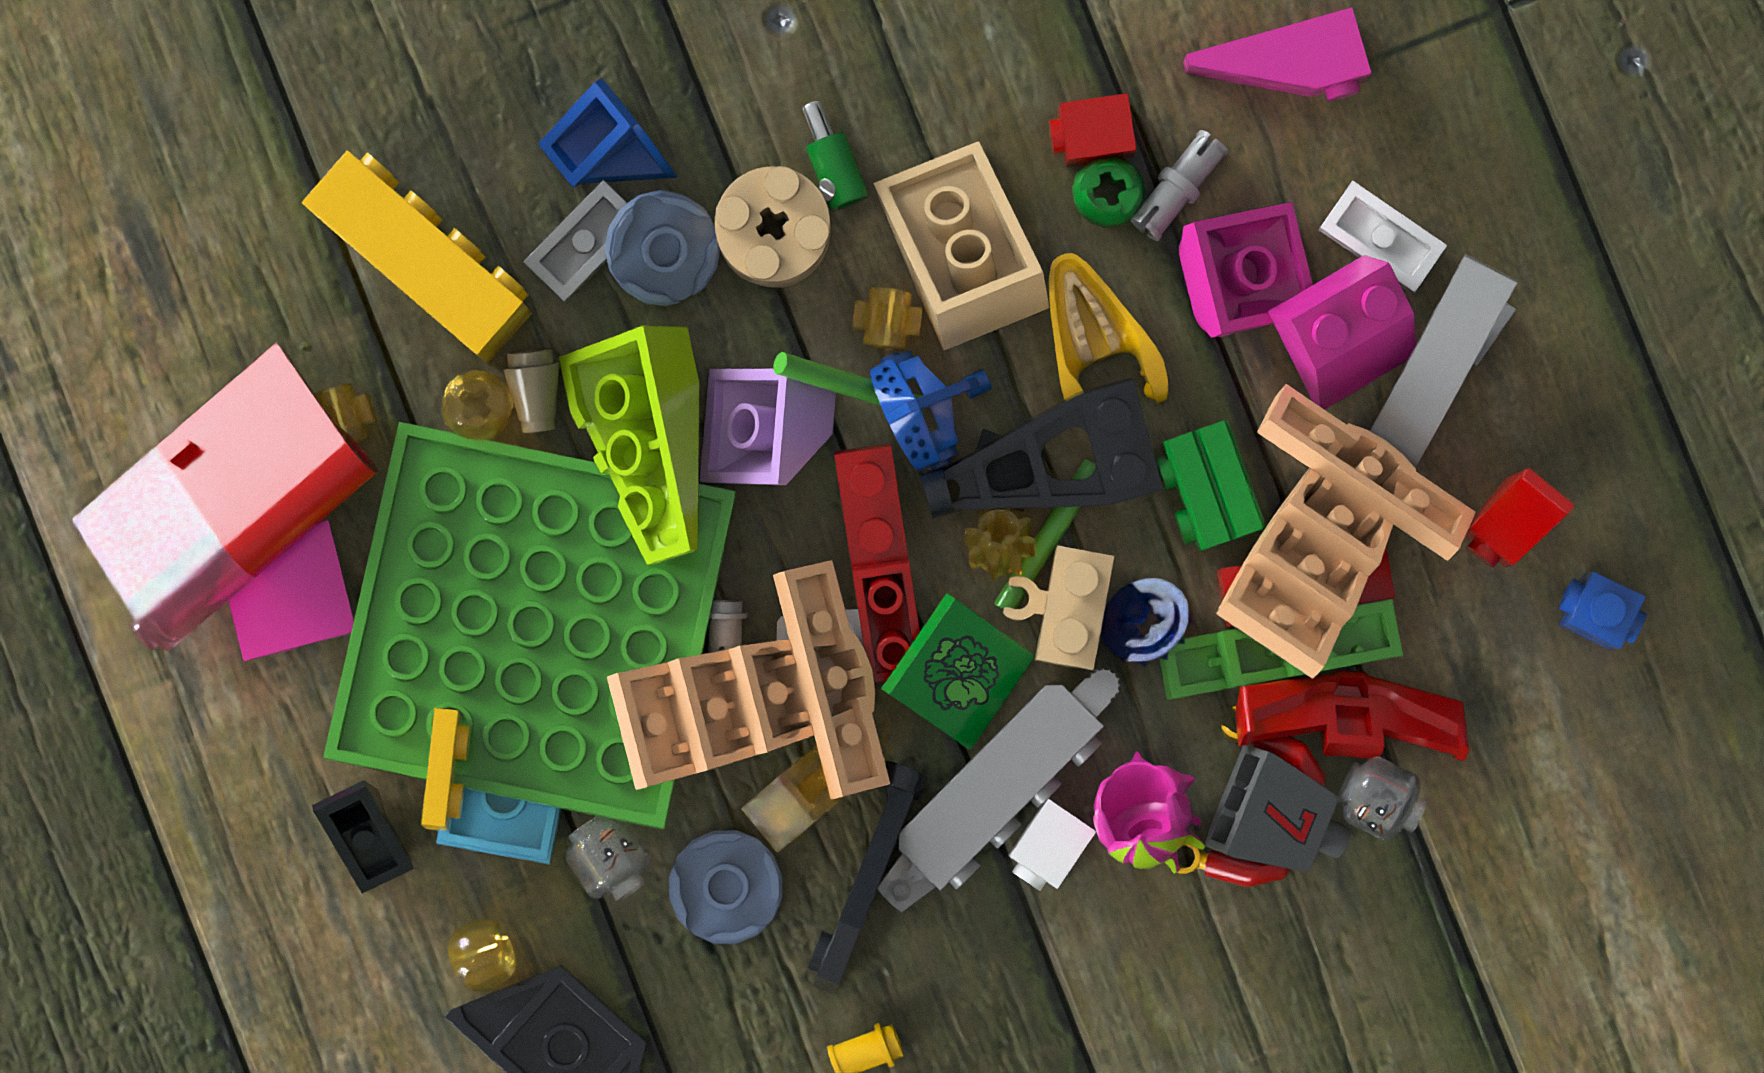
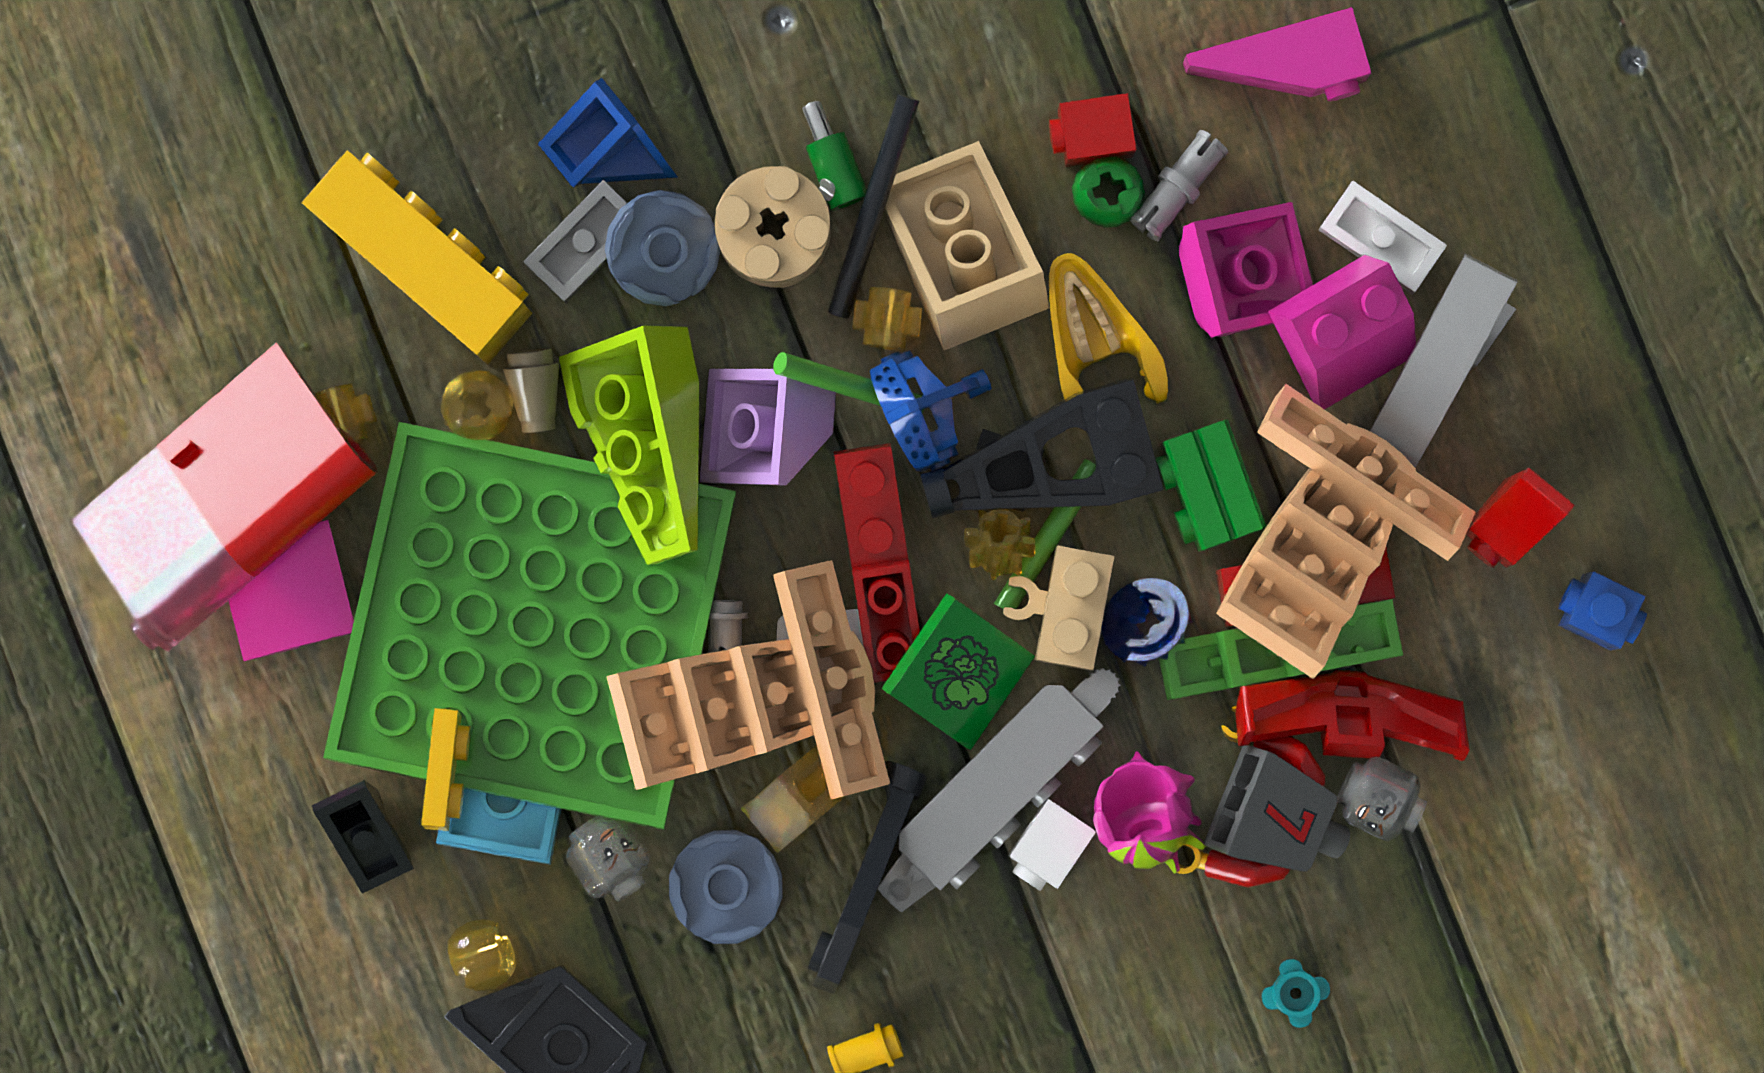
none -> black bar [828,94,920,319]
none -> teal plate [1261,959,1330,1028]

